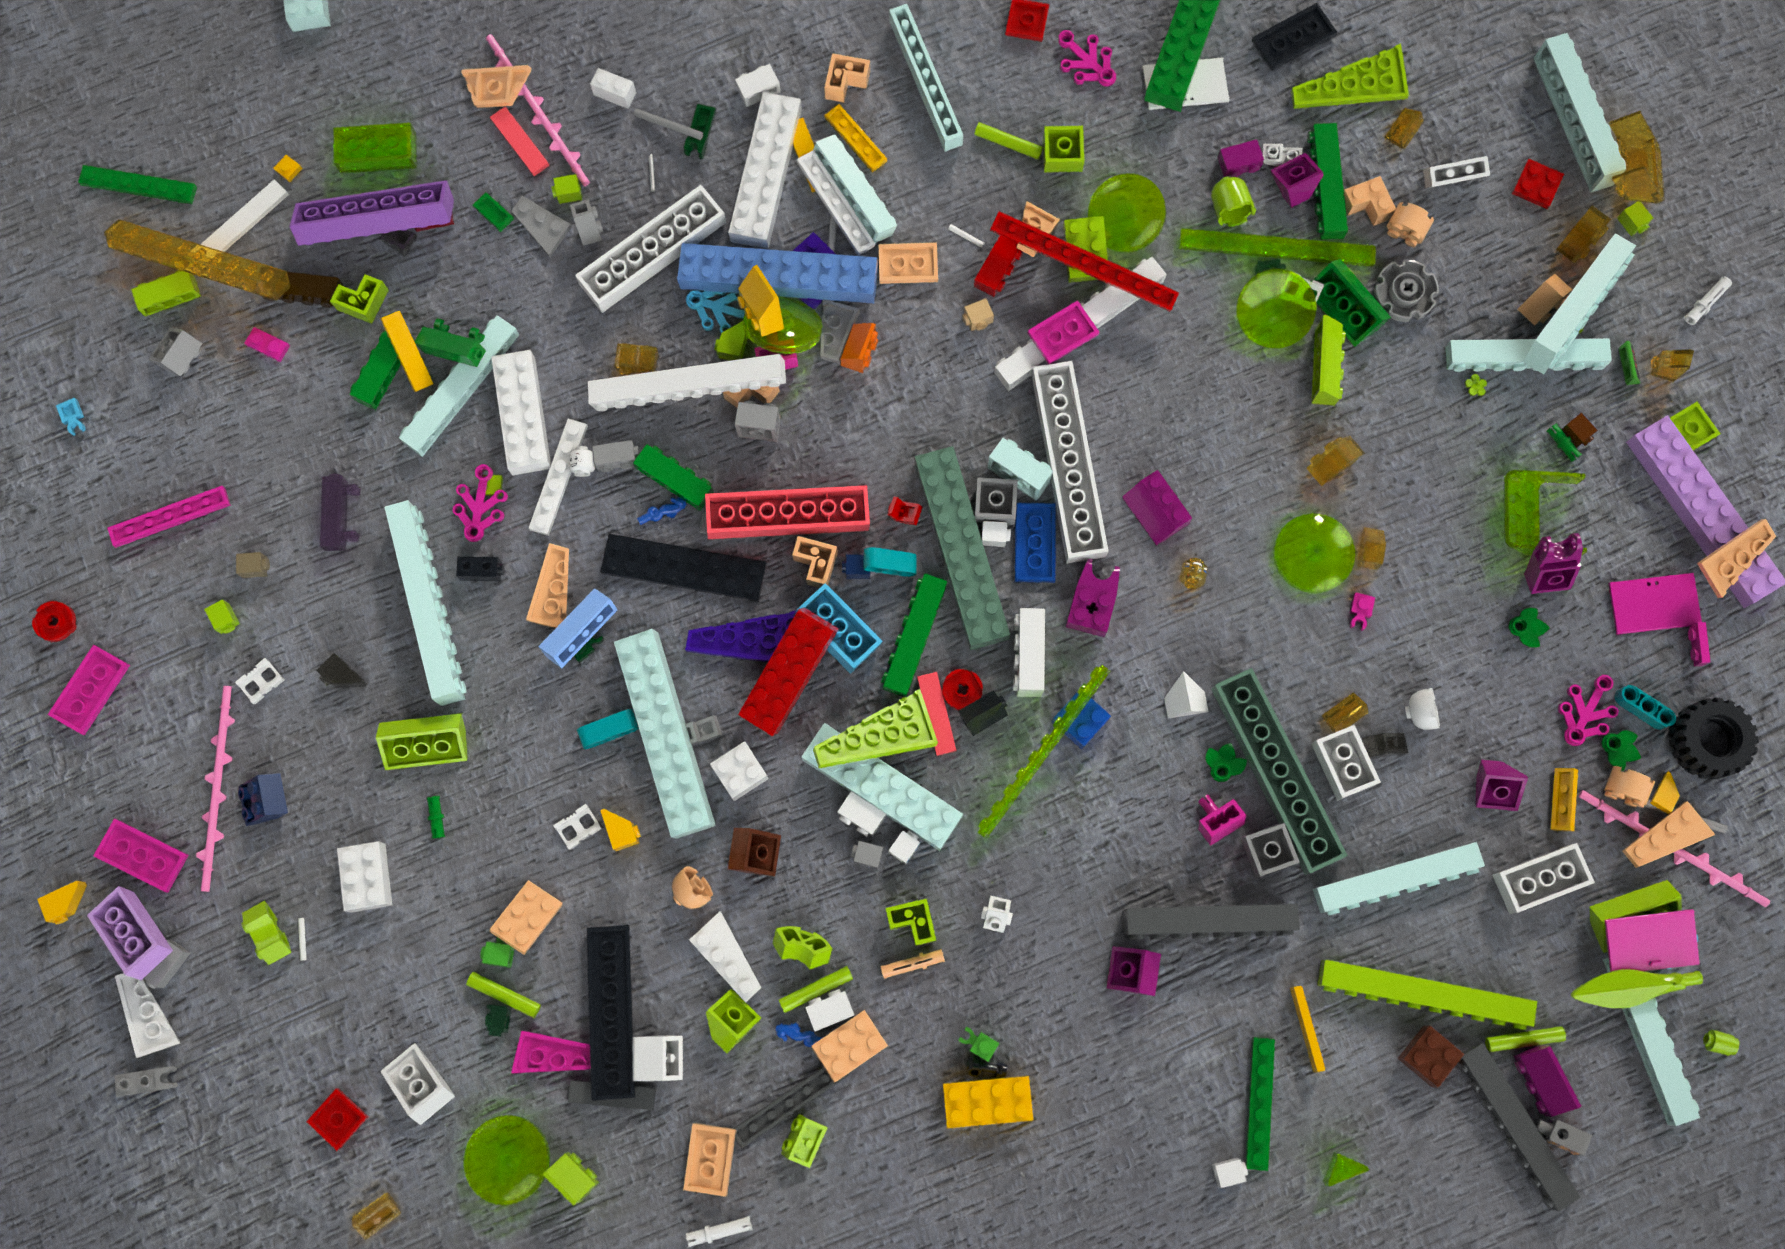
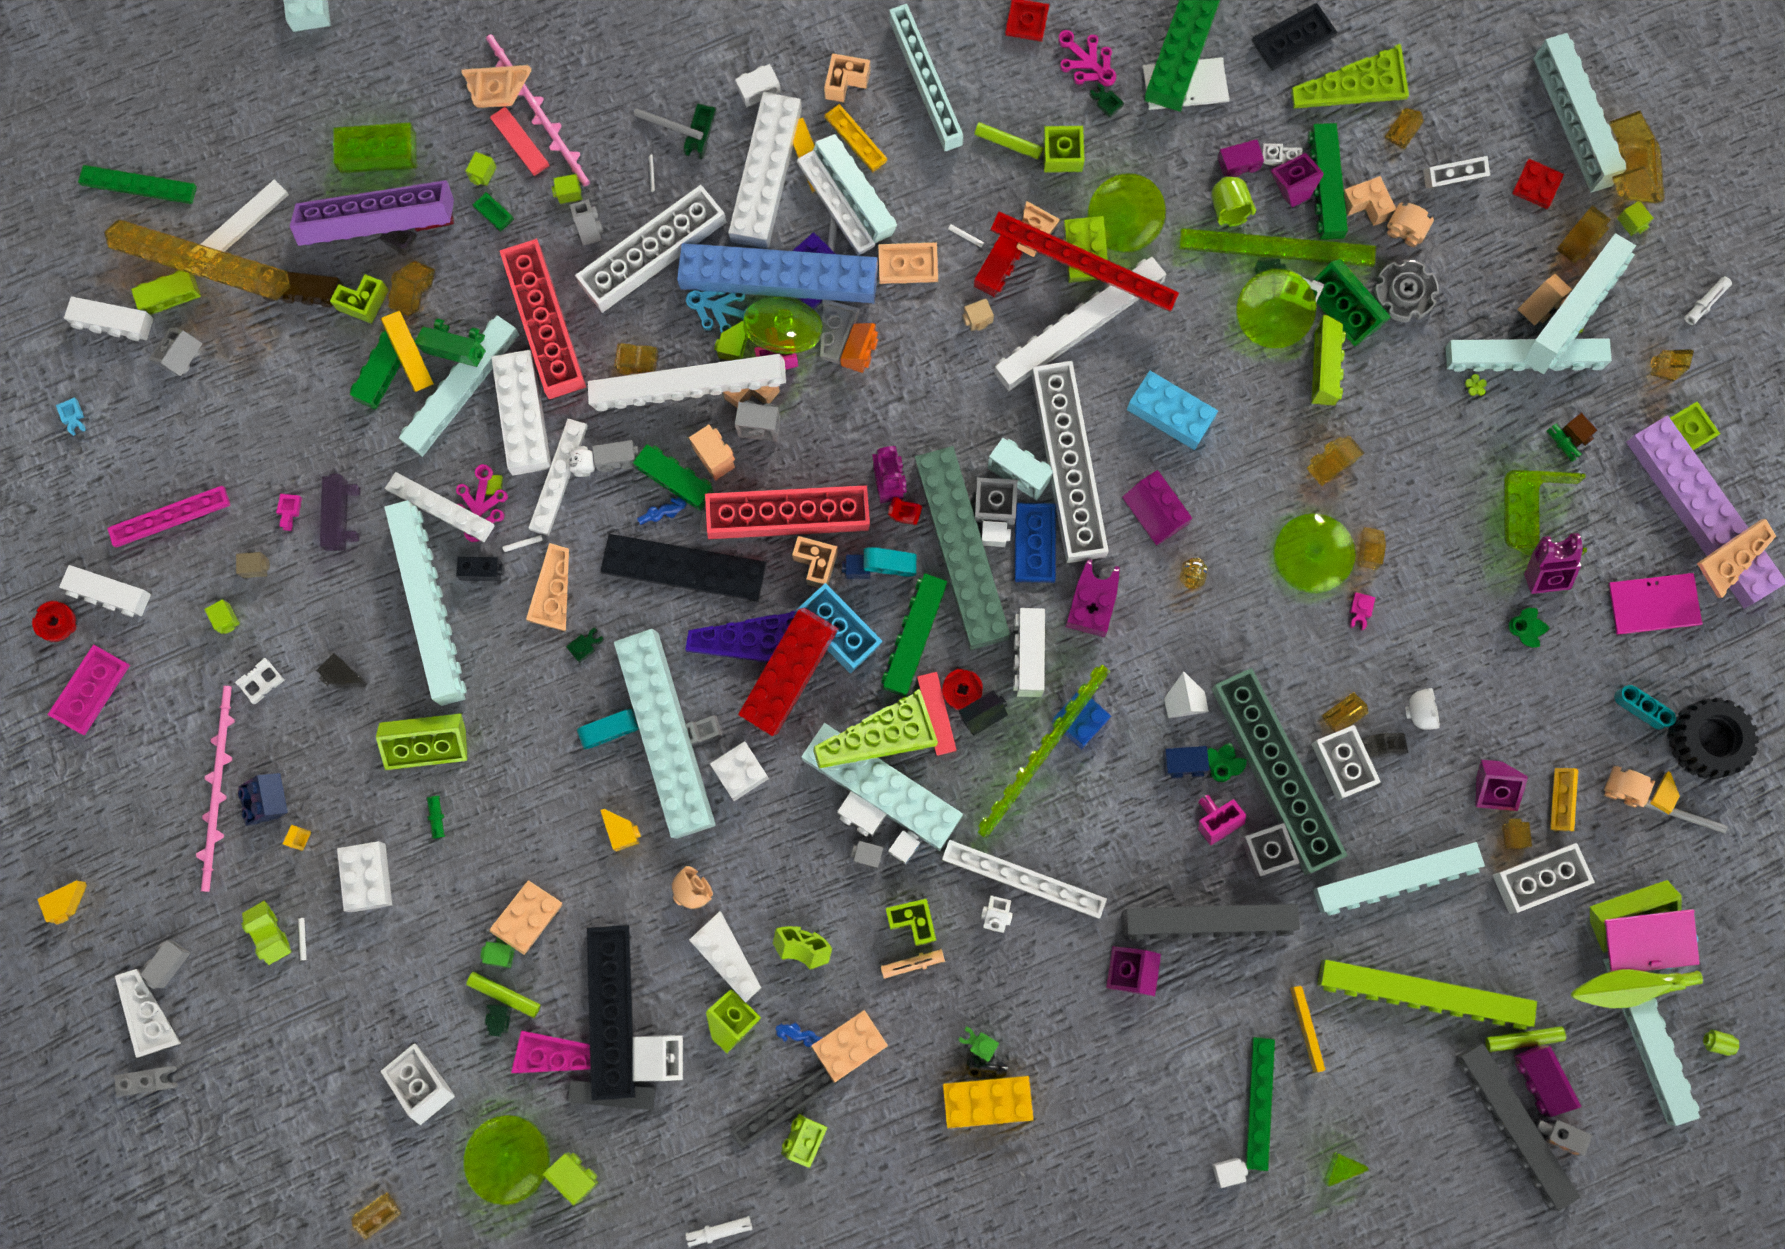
lavender brick [87,886,173,980] -> none
dark pink plate [93,819,189,893] -> none
dark pink plate [244,327,290,362] -> none
yellow plate [273,155,303,182] -> none
red plate [306,1088,369,1151] -> none
light grey wing [512,196,571,257] -> none
light blue brick [538,588,618,668] -> none
white piece [553,804,602,850] -> none
white brick [590,68,636,109] -> none
light nougat plate [683,1123,736,1196] -> none
copper slope [728,828,781,876] -> none
yellow slope [737,265,784,337] -> none
lime piece [779,966,853,1013] -> none
white brick [805,989,855,1032] -> none
dark pink plate [1027,300,1099,364] -> none
copper brick [1397,1026,1464,1088] -> none
dark pink plant [1558,675,1619,746] -> none
bright pink plant [1578,790,1770,907] -> none
green plate [1601,730,1641,771] -> none
bright green slope [1619,341,1641,385] -> none
light nougat wing [1622,801,1715,868] -> none
dark pink plate [1688,622,1711,667] -> none
none -> white brick [59,565,151,617]
none -> white brick [64,297,153,341]
none -> dark pink plate [276,494,302,531]
none -> yellow tile [283,824,311,851]
none -> white plate [385,472,495,542]
none -> clear yellow brick [388,260,435,316]
none -> lime brick [465,151,497,186]
none -> coral brick [500,239,586,399]
none -> white piece [503,535,543,552]
none -> light nougat brick [689,425,735,481]
none -> magenta brick [872,446,907,504]
none -> white plate [942,840,1107,919]
none -> dark green plate [1089,83,1124,118]
none -> medium azure brick [1127,371,1218,450]
none -> dark blue brick [1163,746,1209,779]
none -> clear yellow brick [1502,818,1532,850]

